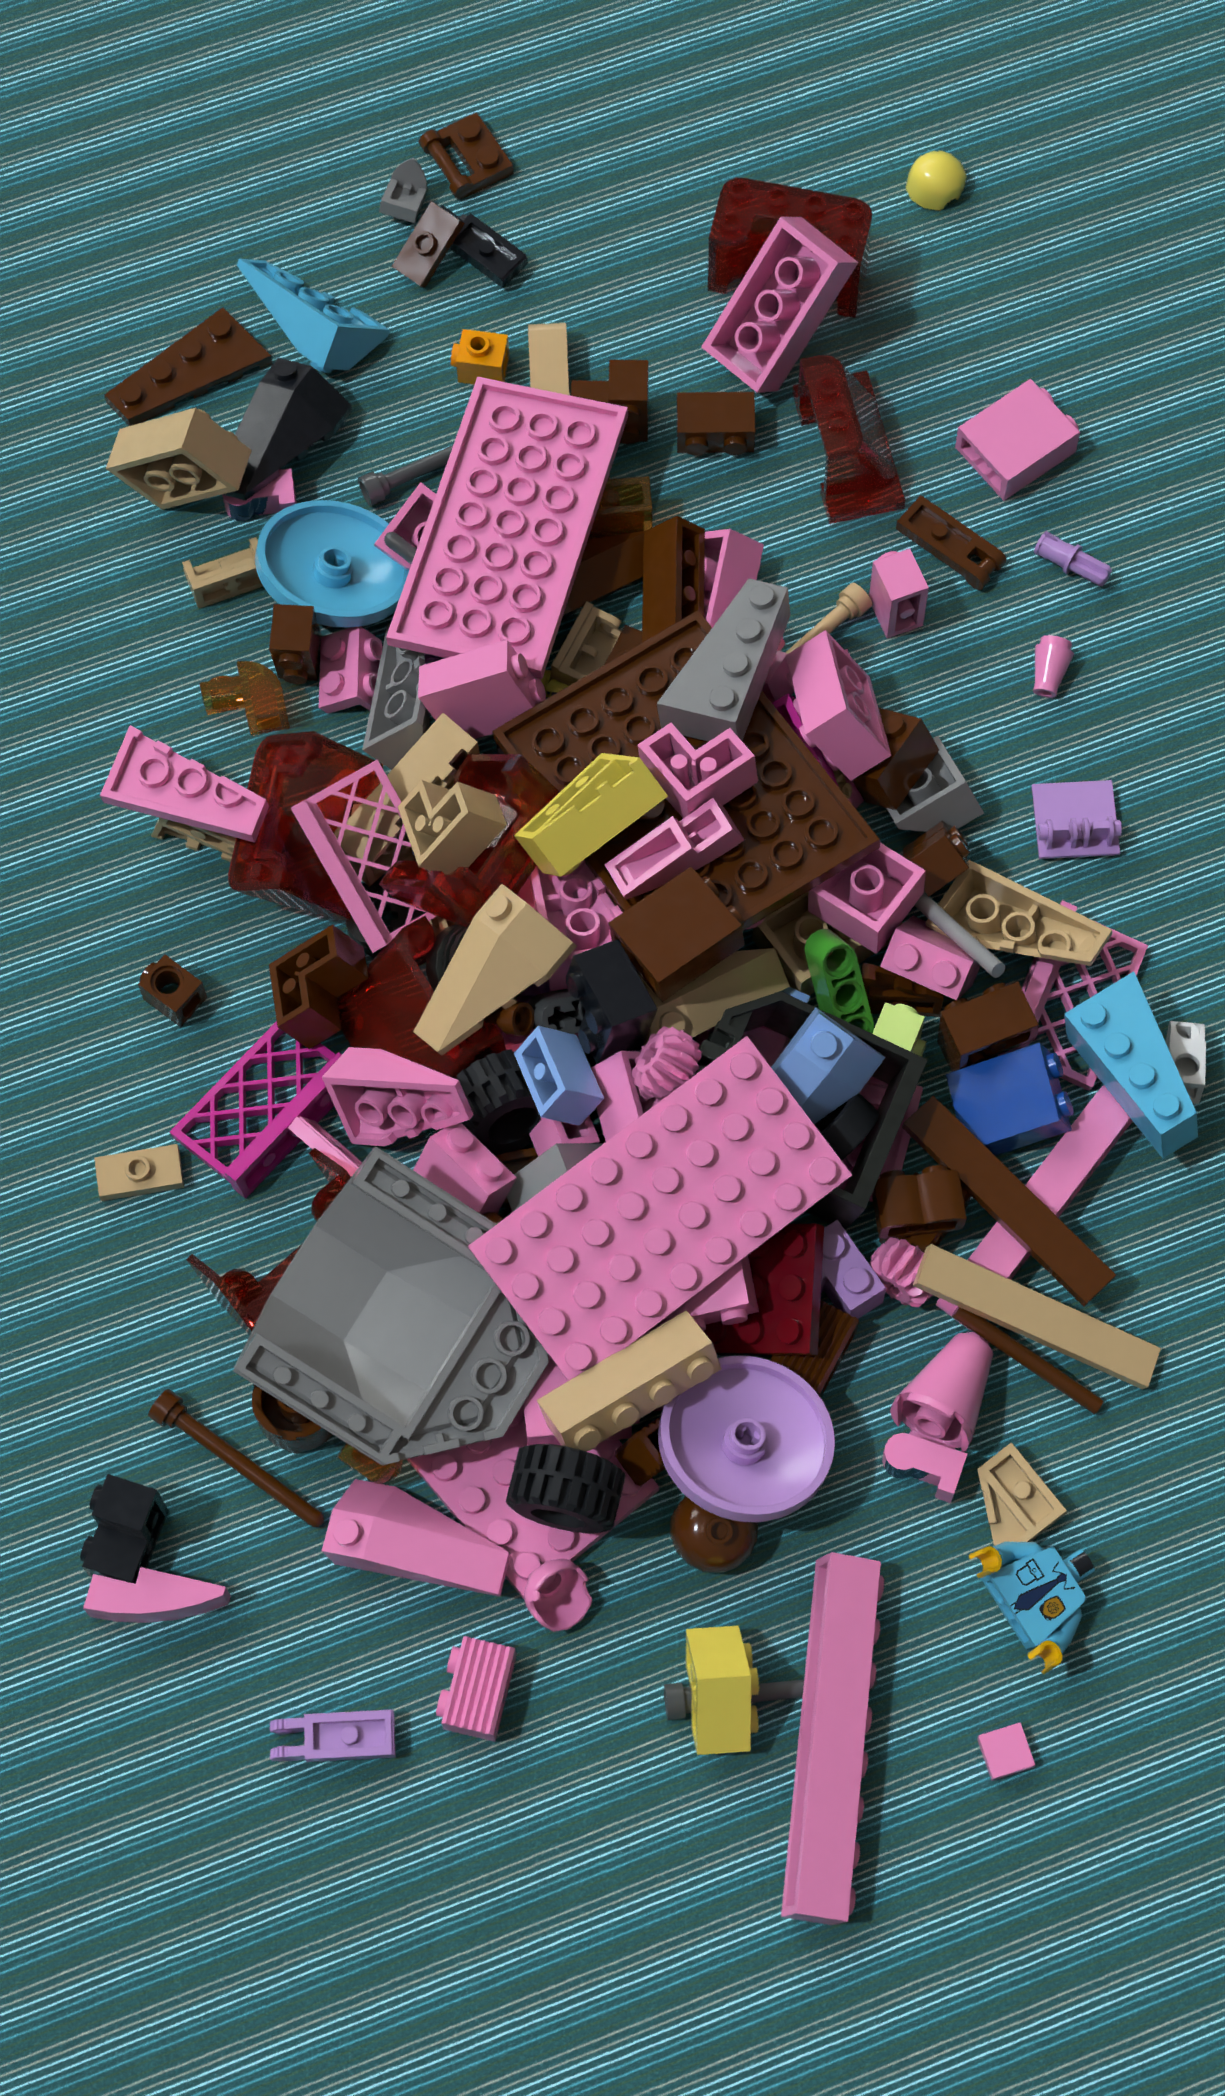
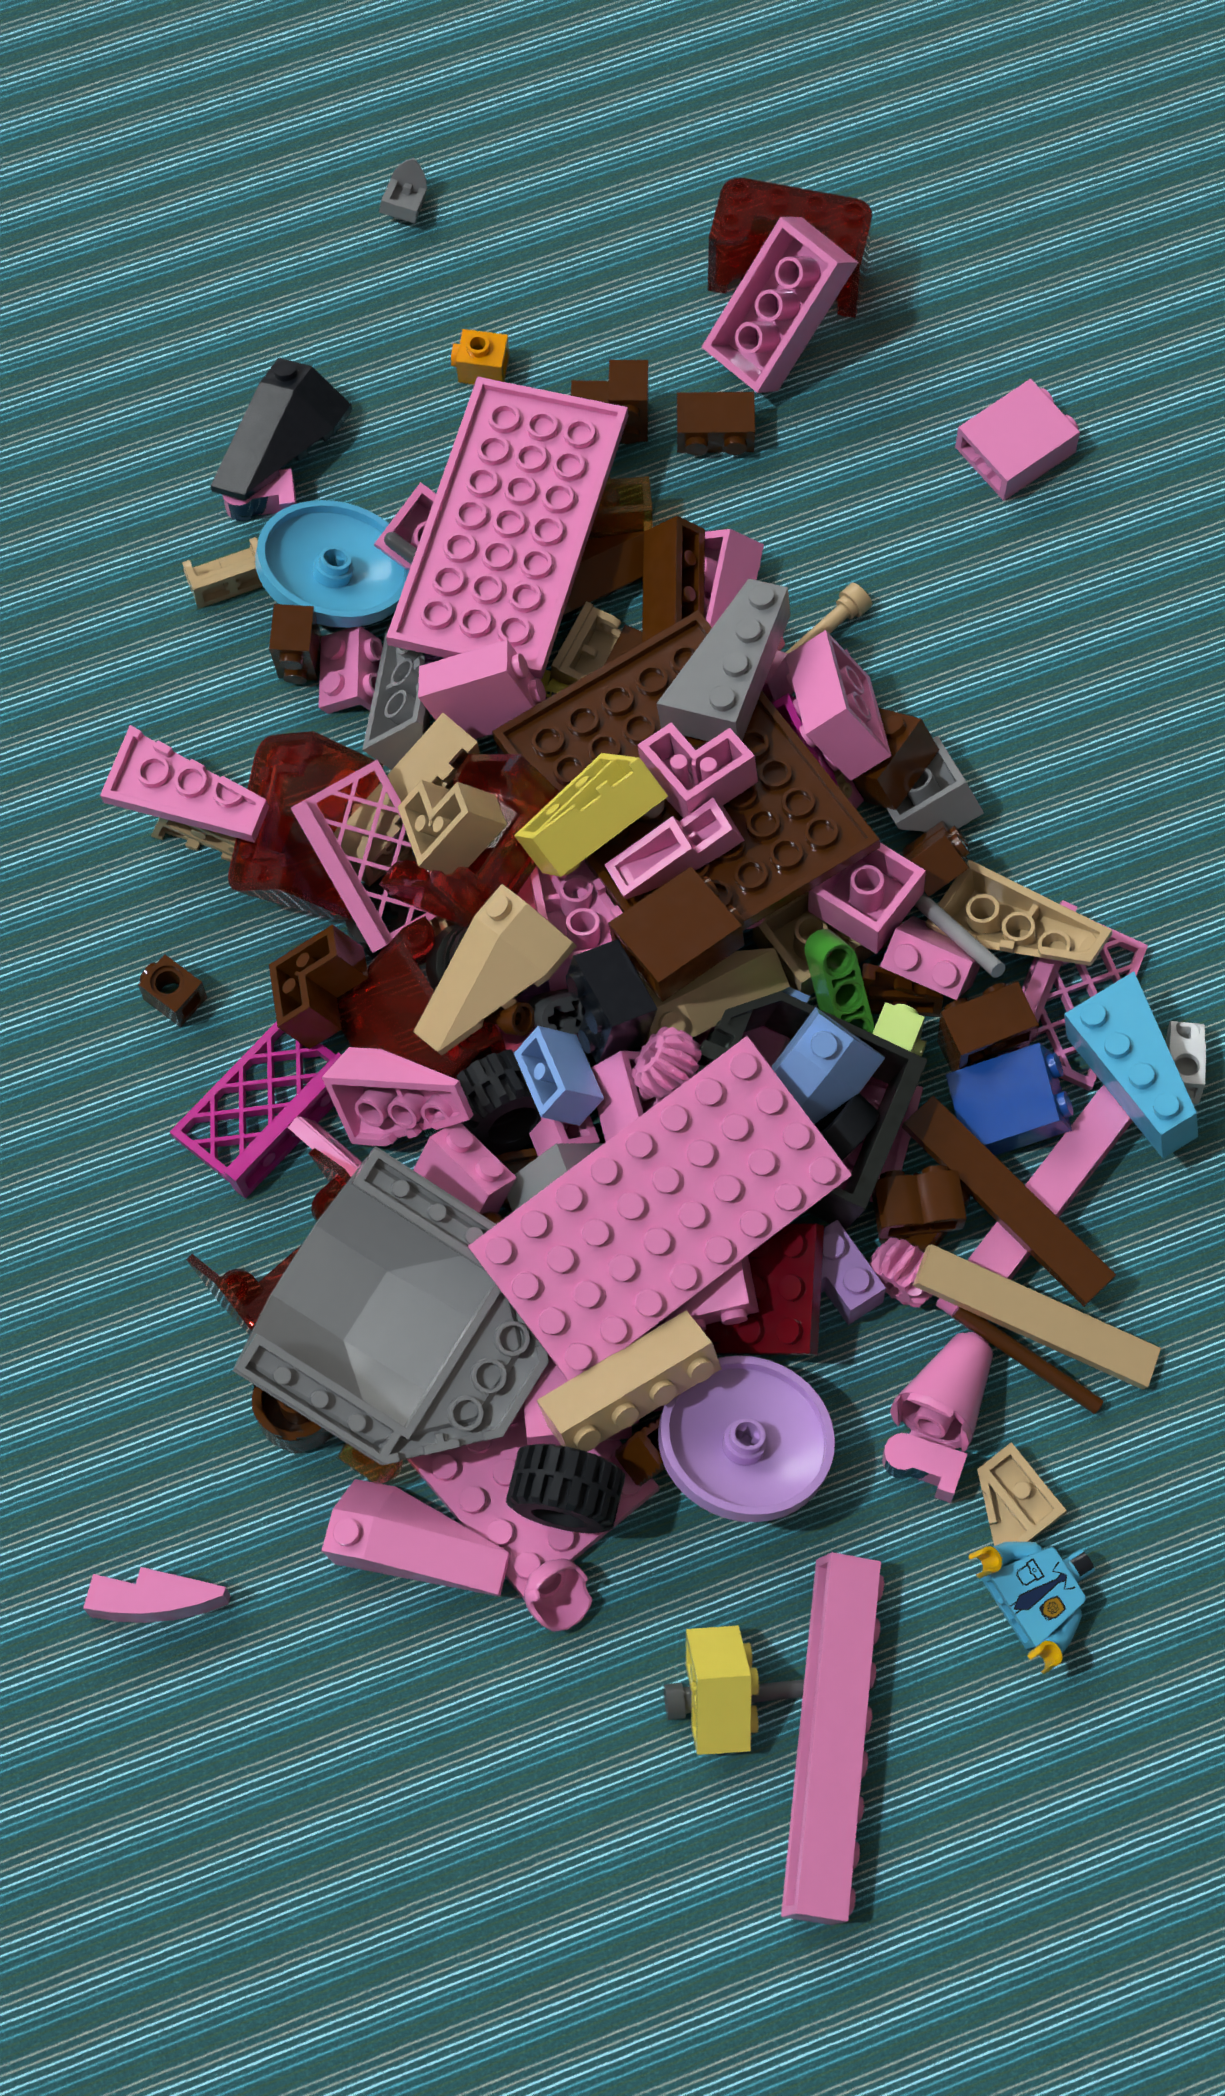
black brick [80,1474,169,1584] -> none
tan plate [94,1144,184,1201] -> none
reddish brown wing [104,307,273,426] -> none
tan brick [106,407,252,510] -> none
reddish brown piece [148,1389,324,1528] -> none
clear orange brick [200,661,290,736] -> none
medium azure wedge [237,258,390,373] -> none
lavender hinge [270,1710,396,1762] -> none
dark grey piece [358,445,453,506] -> none
plate [392,201,465,288] -> none
reddish brown plate [419,112,514,199] -> none
bright pink brick [436,1636,517,1742] -> none
black hinge [440,205,528,288] -> none
tan beam [528,323,569,395] -> none
reddish brown cylinder [670,1496,758,1573] -> none
reddish brown brick [770,1301,859,1398] -> none
clear red windscreen [792,355,905,524] -> none
bright pink brick [869,548,929,639] -> none
reddish brown plate [896,495,1007,590] -> none
light yellow hair [906,151,967,211] -> none
bright pink tile [977,1722,1035,1781] -> none
lavender hinge [1031,780,1122,859] -> none
bright pink cone [1033,635,1074,698] -> none
lavender axle [1034,531,1112,586] -> none

